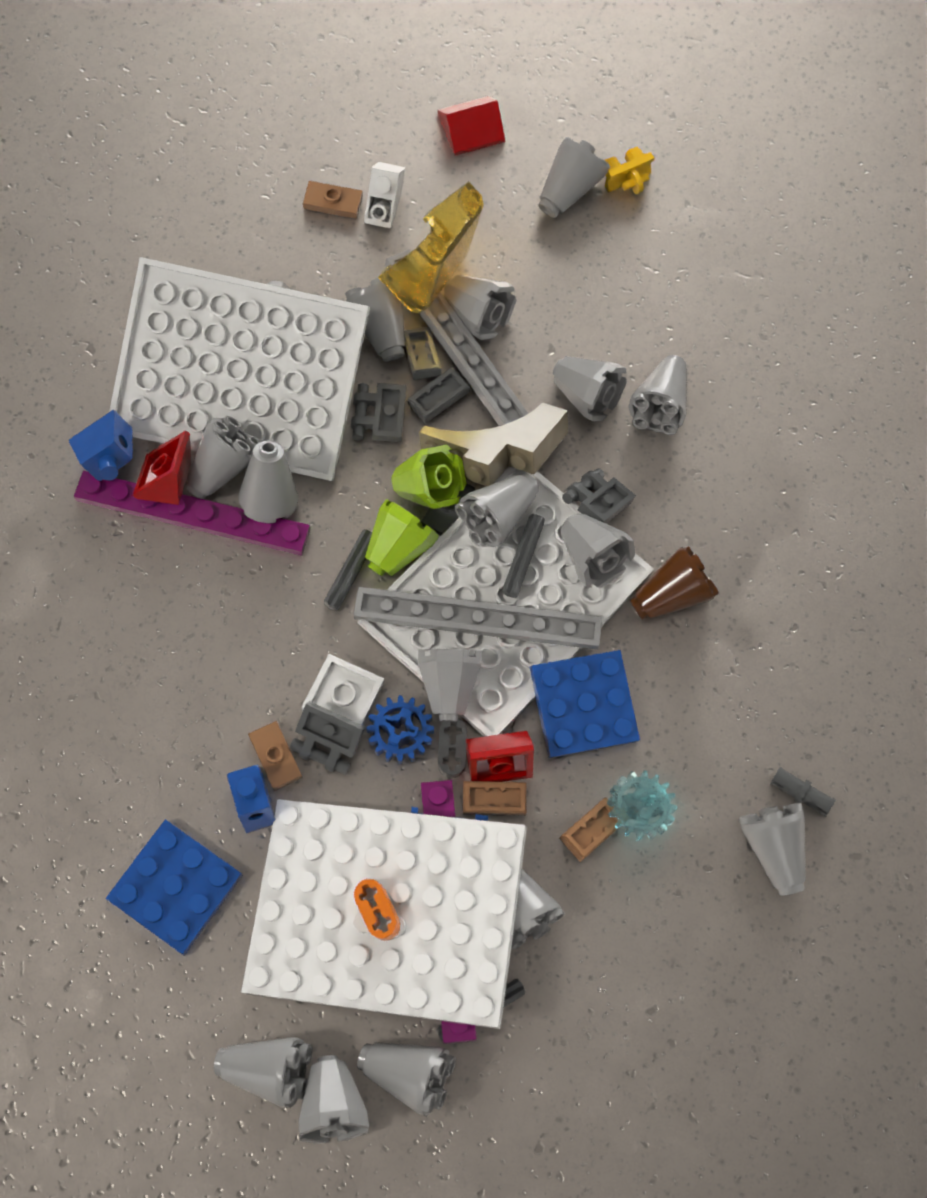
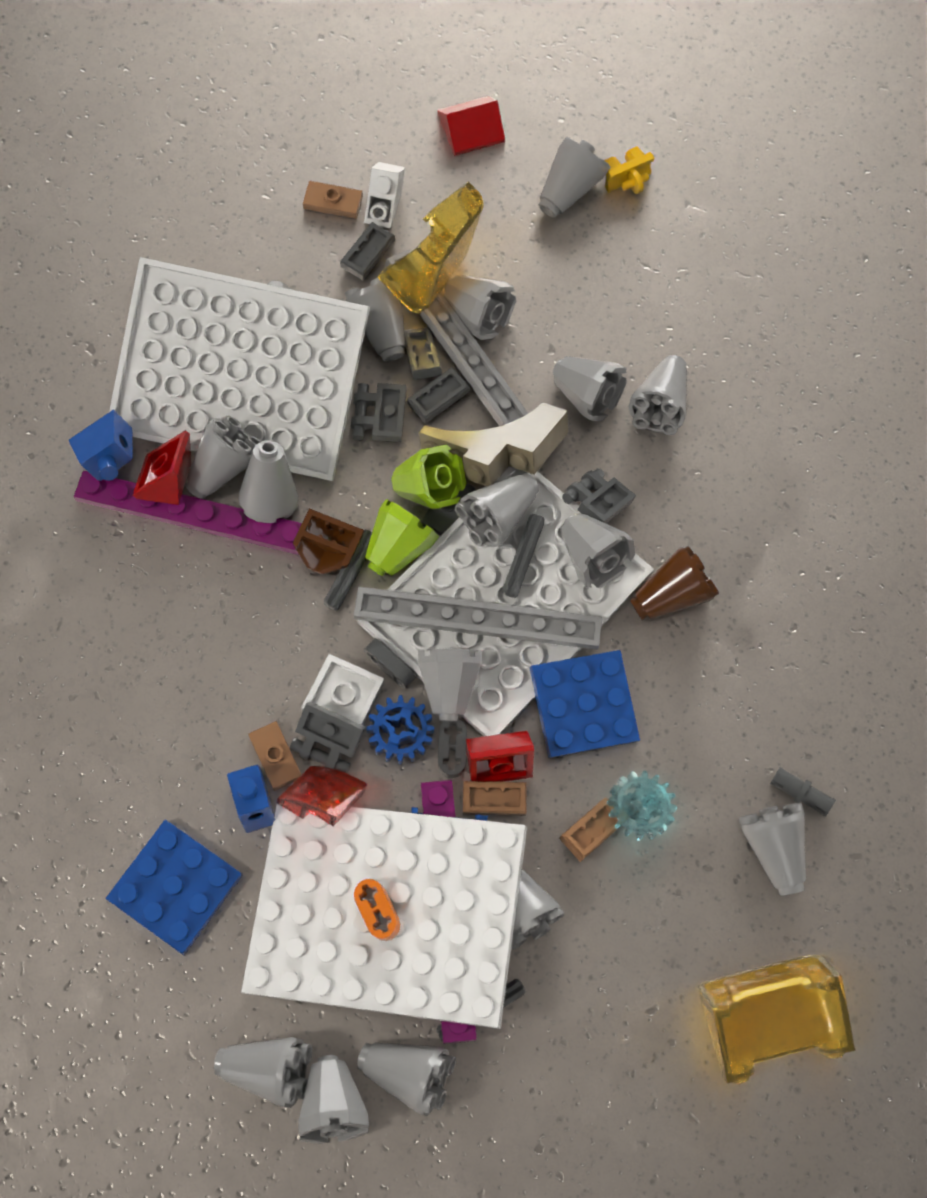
none -> clear red slope [276,766,368,826]
none -> reddish brown slope [293,508,364,575]
none -> dark grey plate [340,222,395,280]
none -> dark grey beam [364,638,416,689]
none -> clear yellow windscreen [698,955,855,1084]

